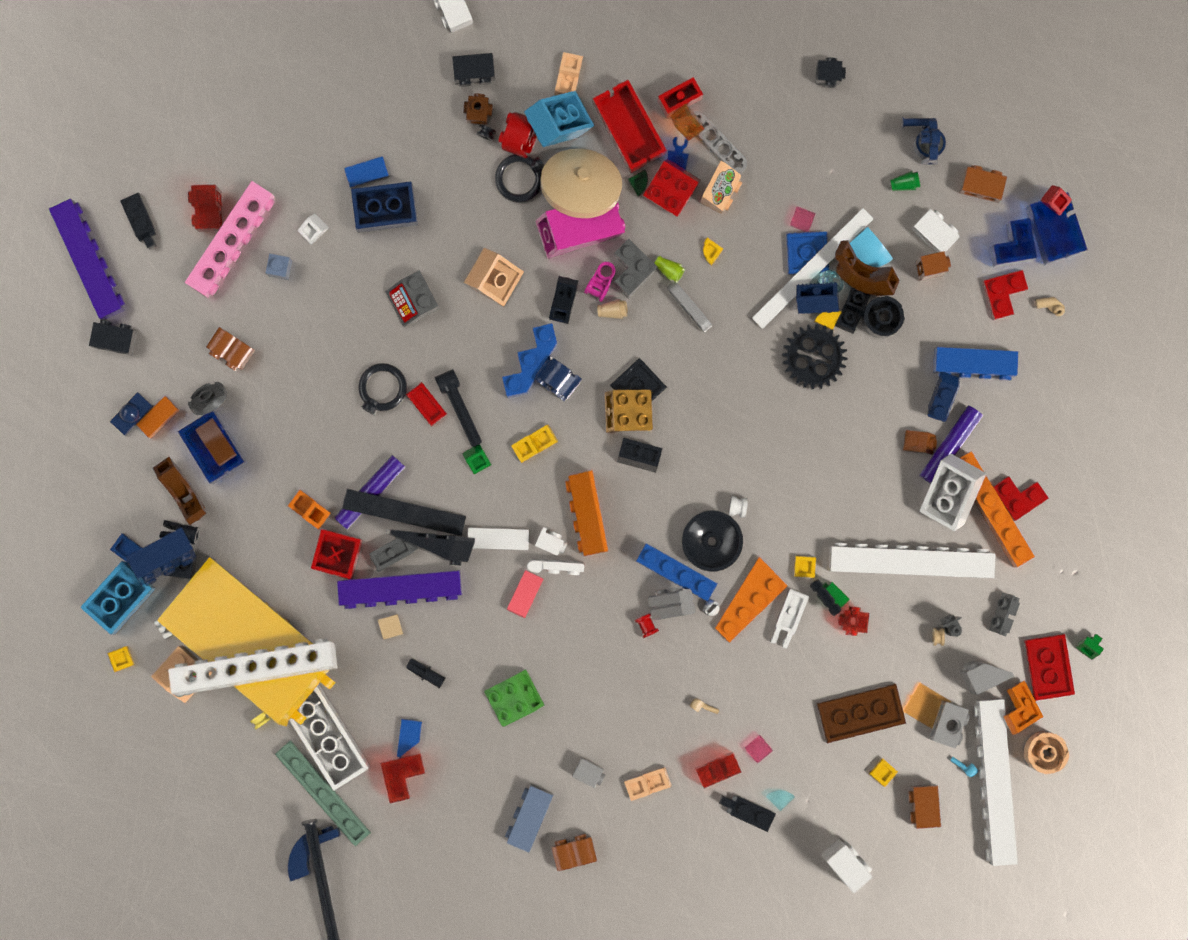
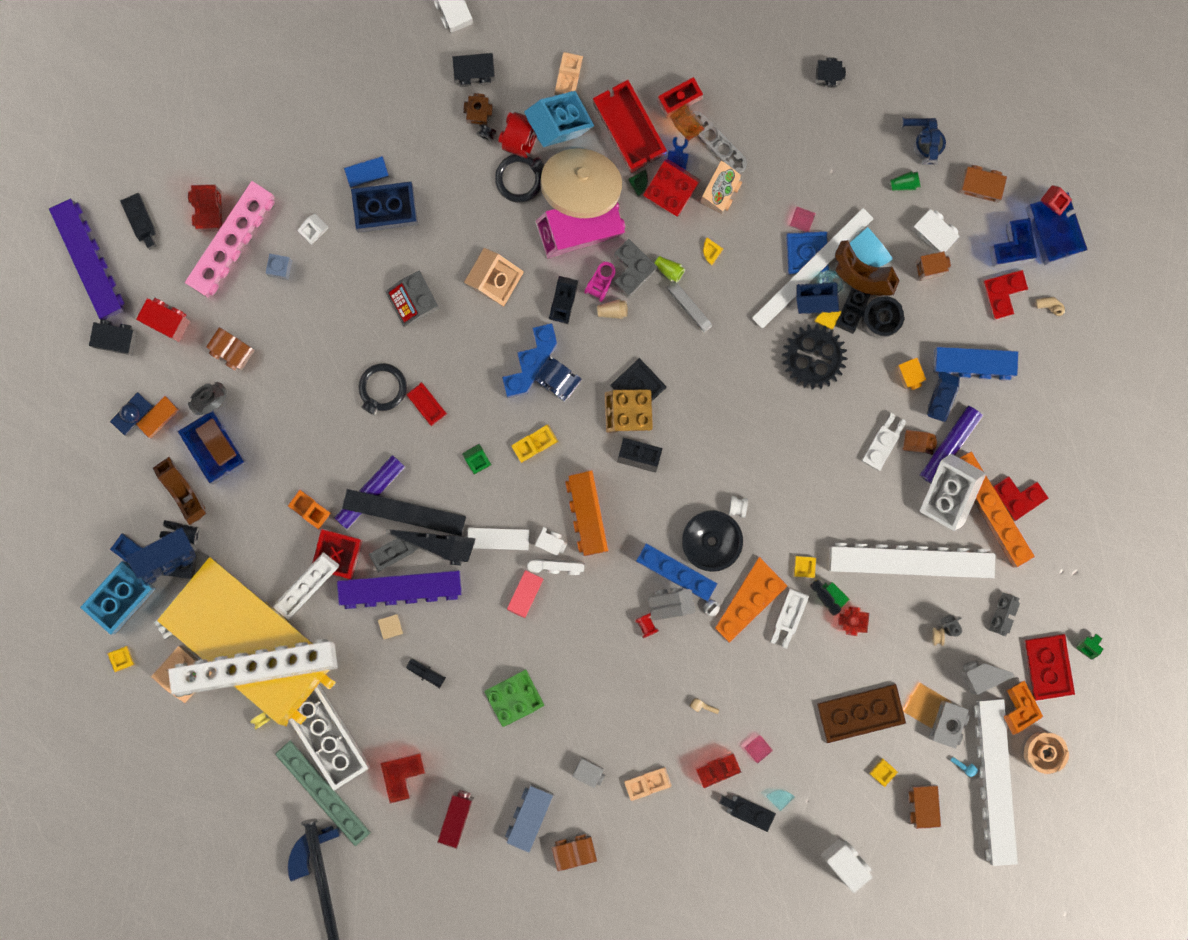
blue tile [397,719,422,757] -> none
black axle [434,369,482,447] -> none
none -> red brick [136,297,190,342]
none -> white tile [272,552,339,620]
none -> dark red brick [437,790,474,849]
none -> white hinge [862,412,906,471]
none -> light orange brick [896,358,926,390]

